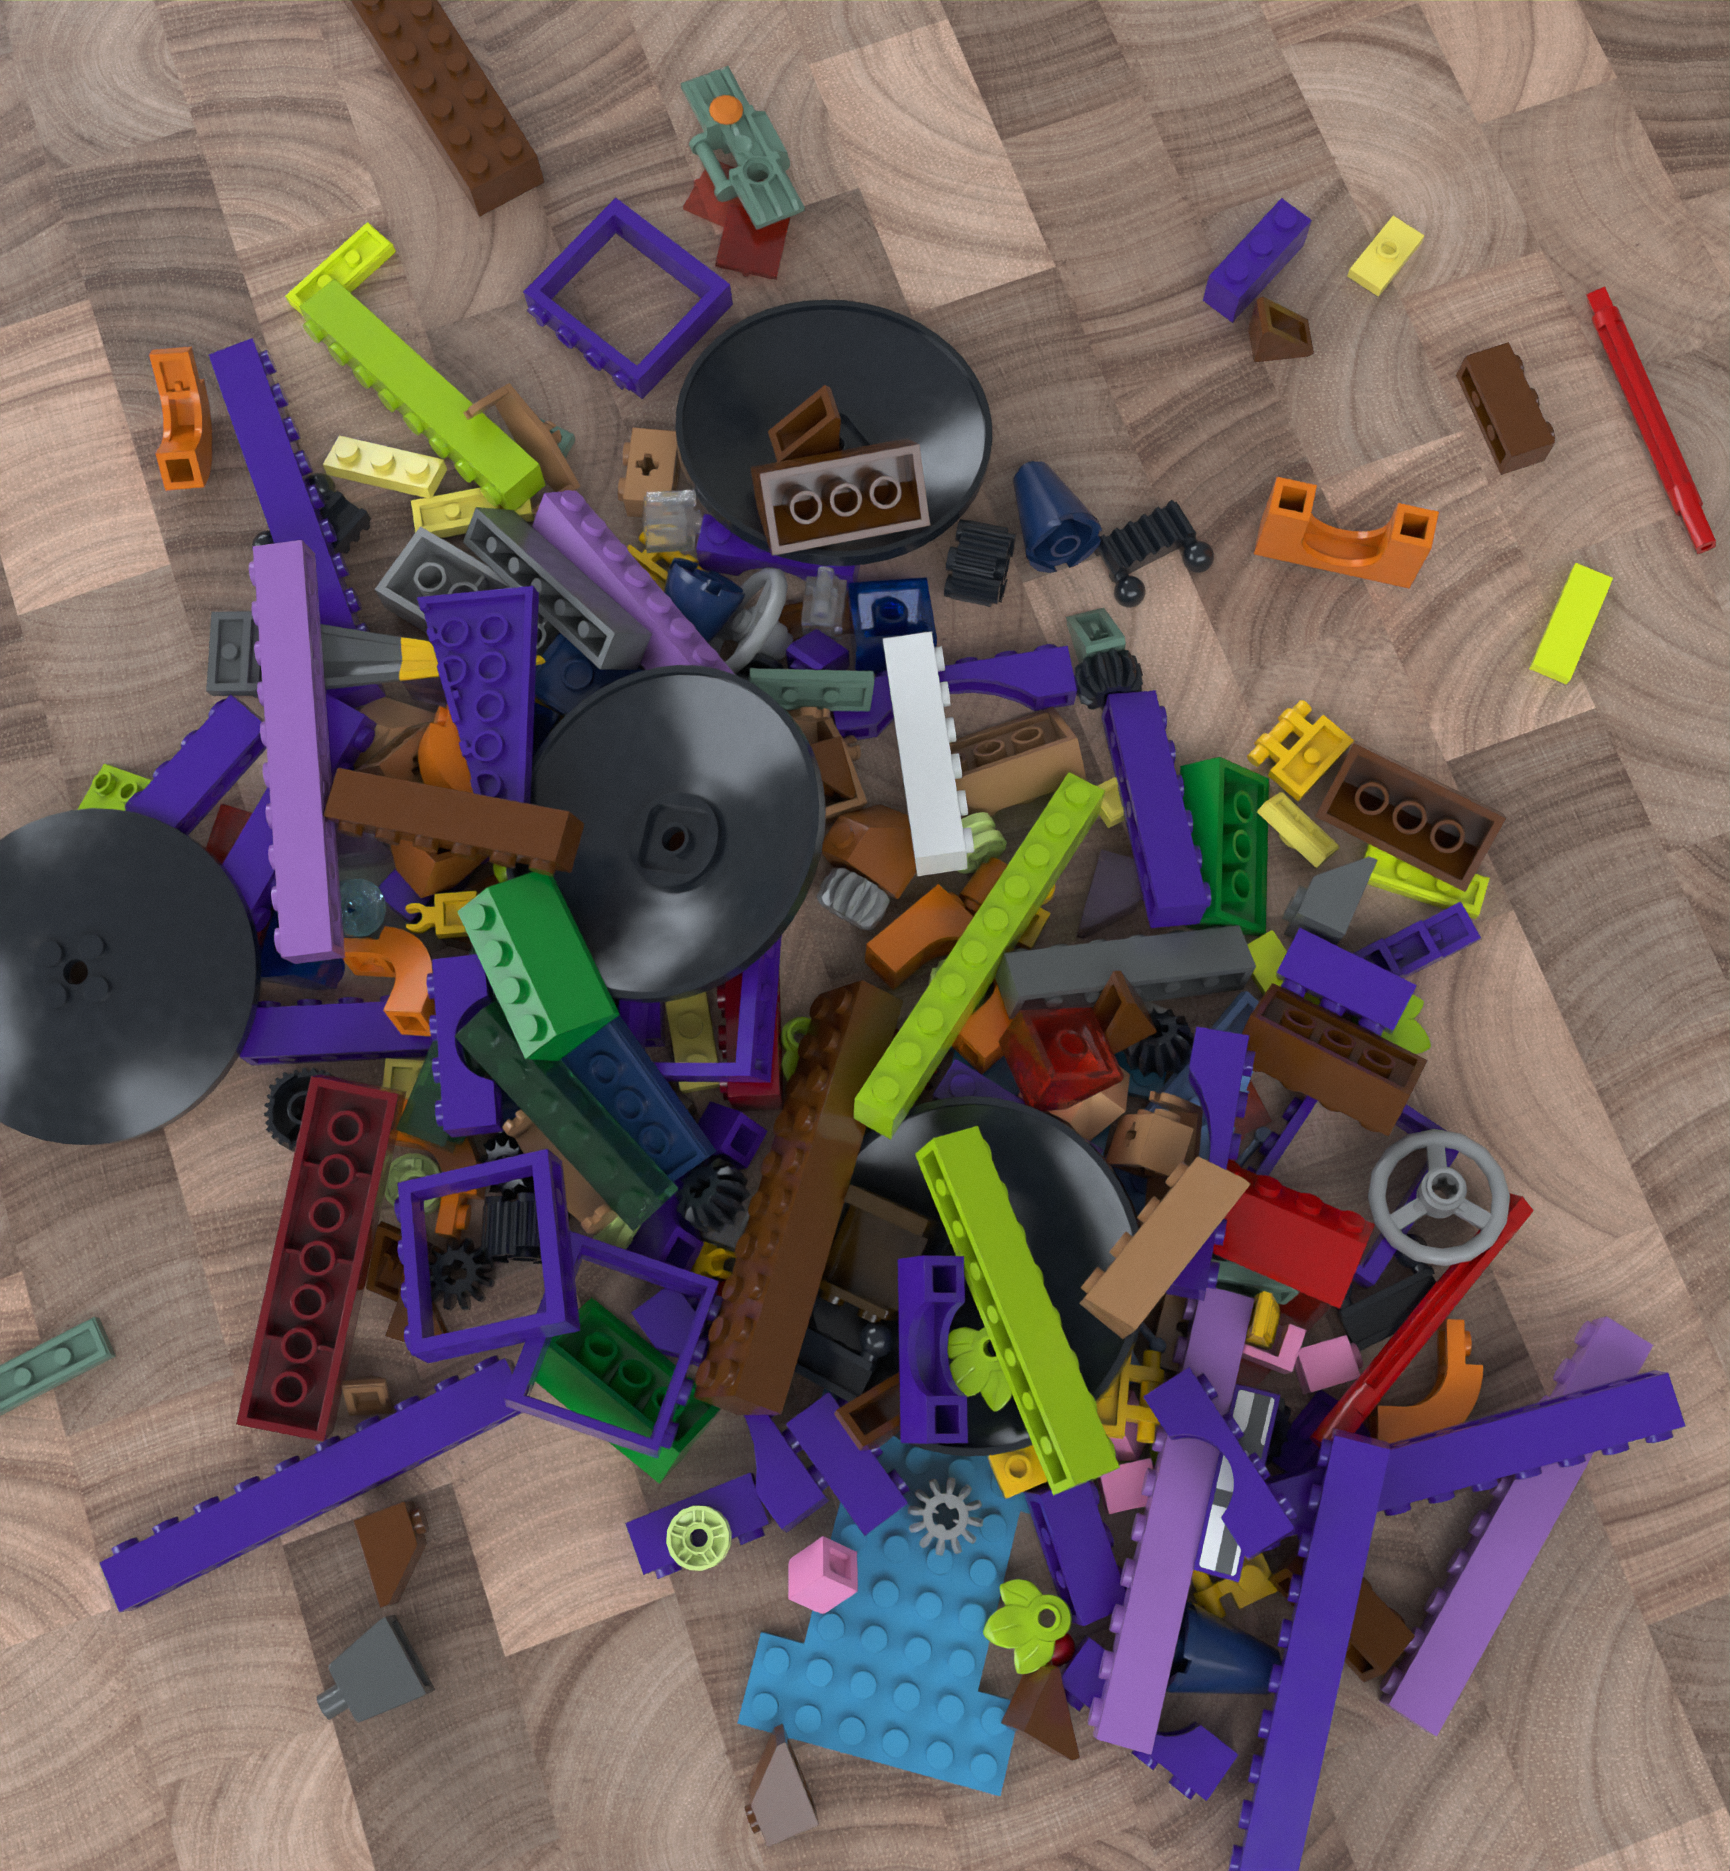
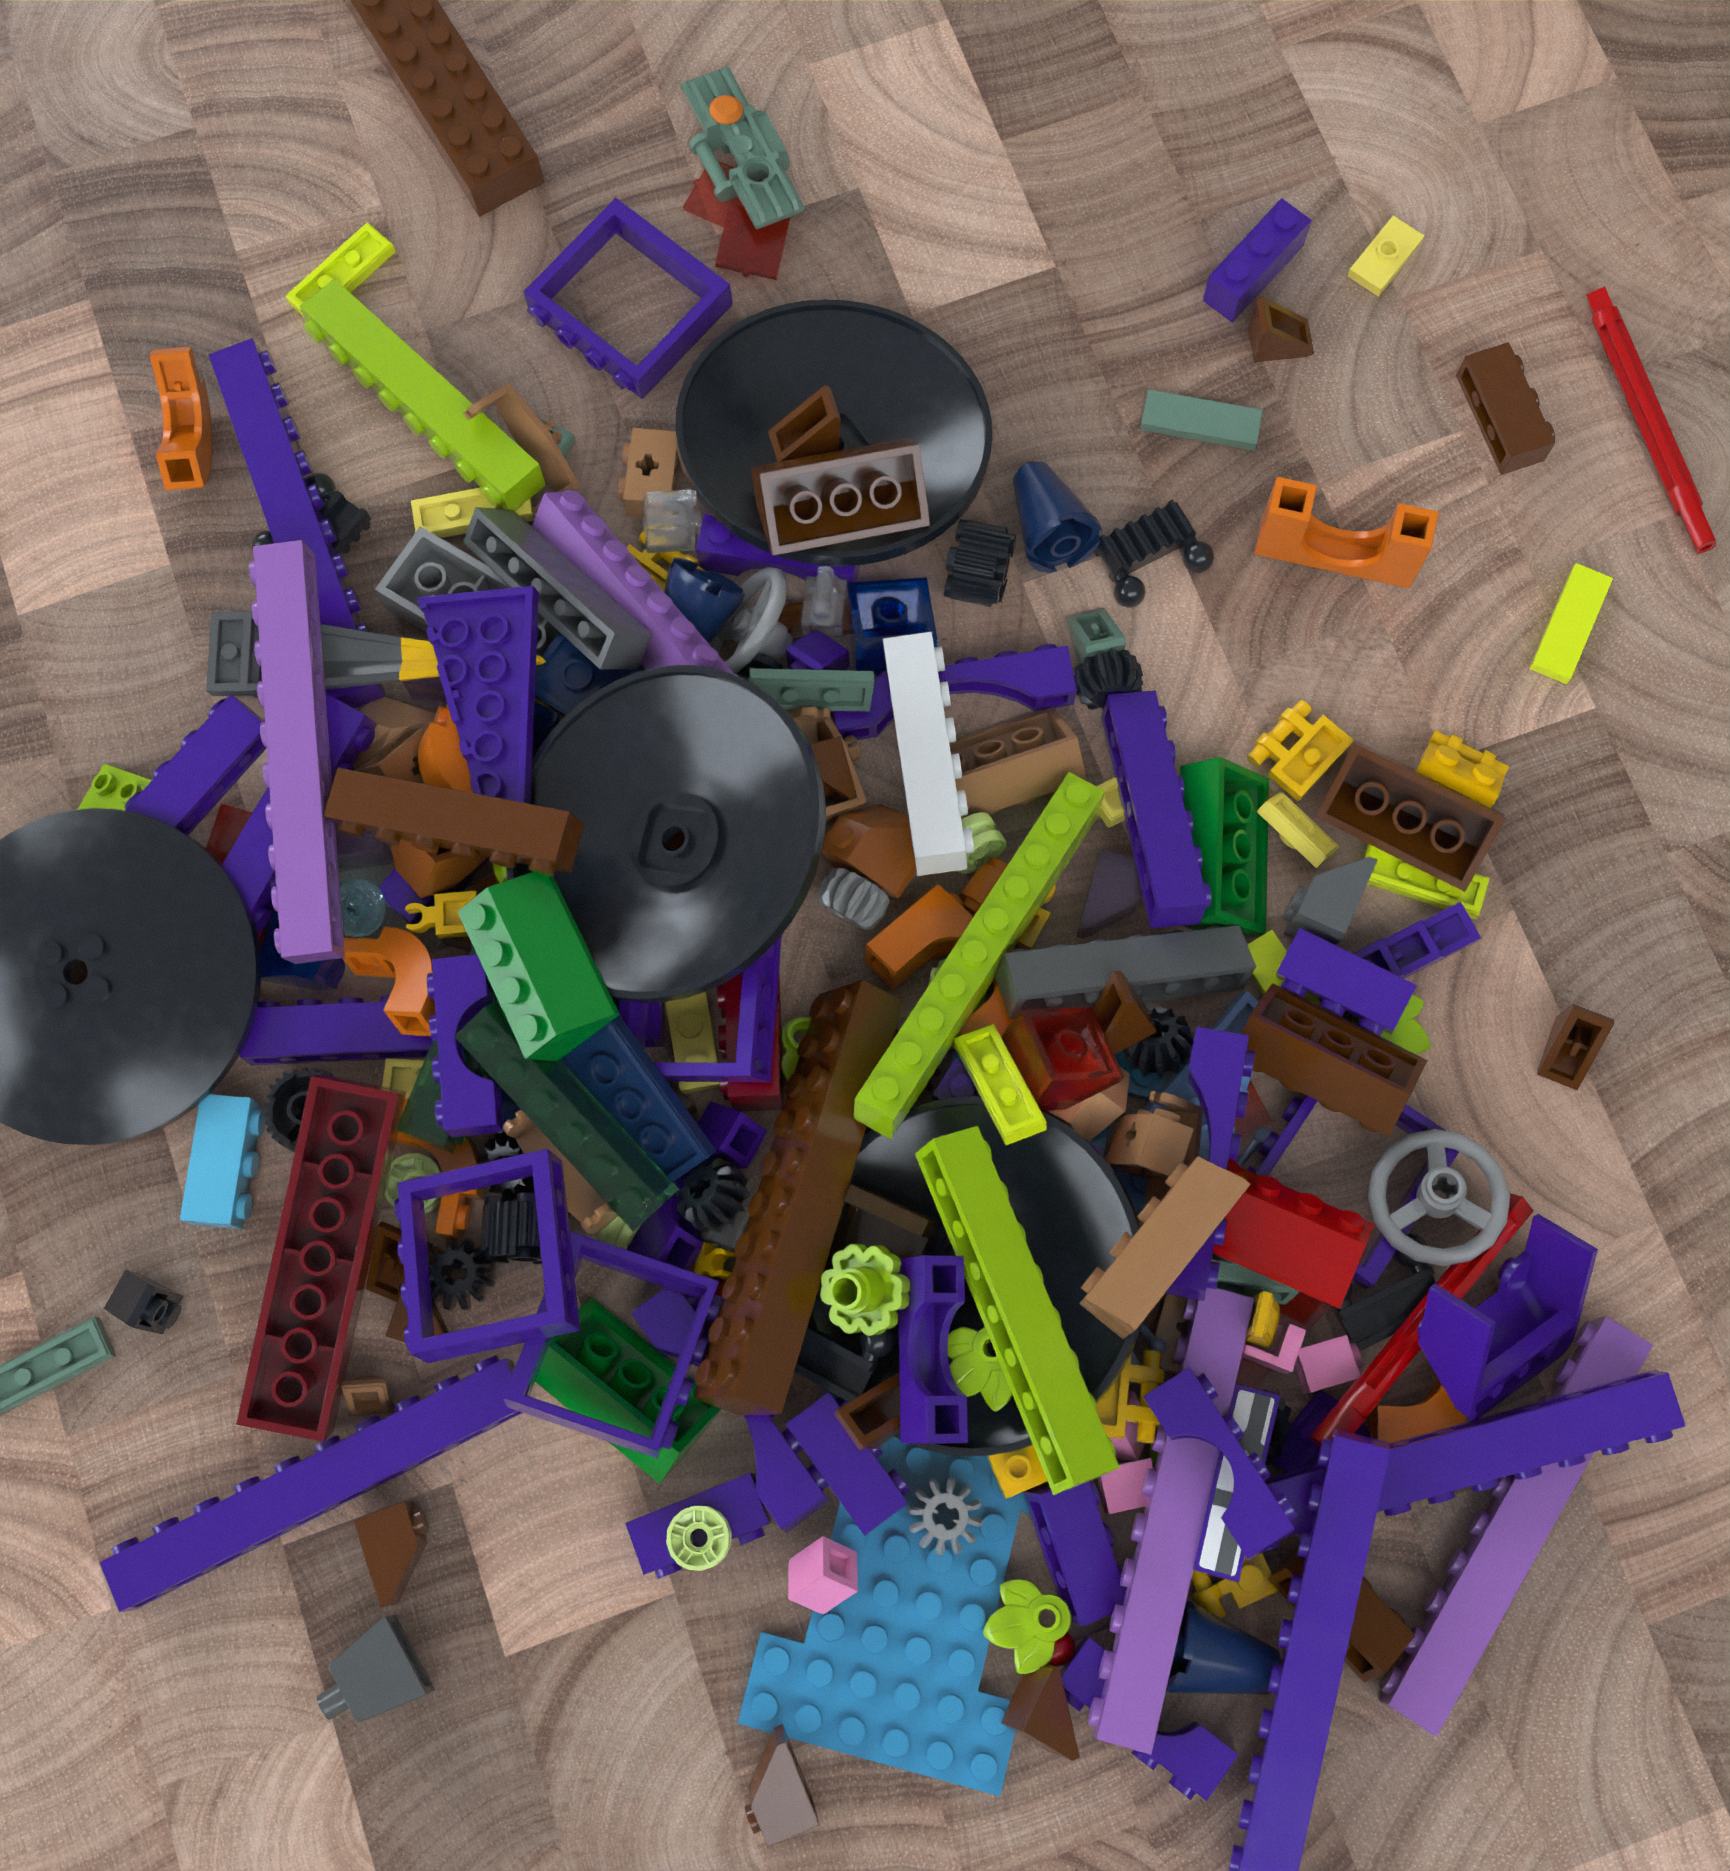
light yellow plate [323,435,447,499] -> none
none -> black slope [104,1269,184,1335]
none -> medium azure brick [180,1094,266,1230]
none -> lime plant [820,1244,910,1336]
none -> neon yellow tile [954,1024,1047,1145]
none -> sand green tile [1140,389,1263,451]
none -> yellow plate [1416,730,1509,808]
none -> dark purple windscreen [1417,1214,1598,1420]
none -> reddish brown slope [1537,1004,1614,1090]

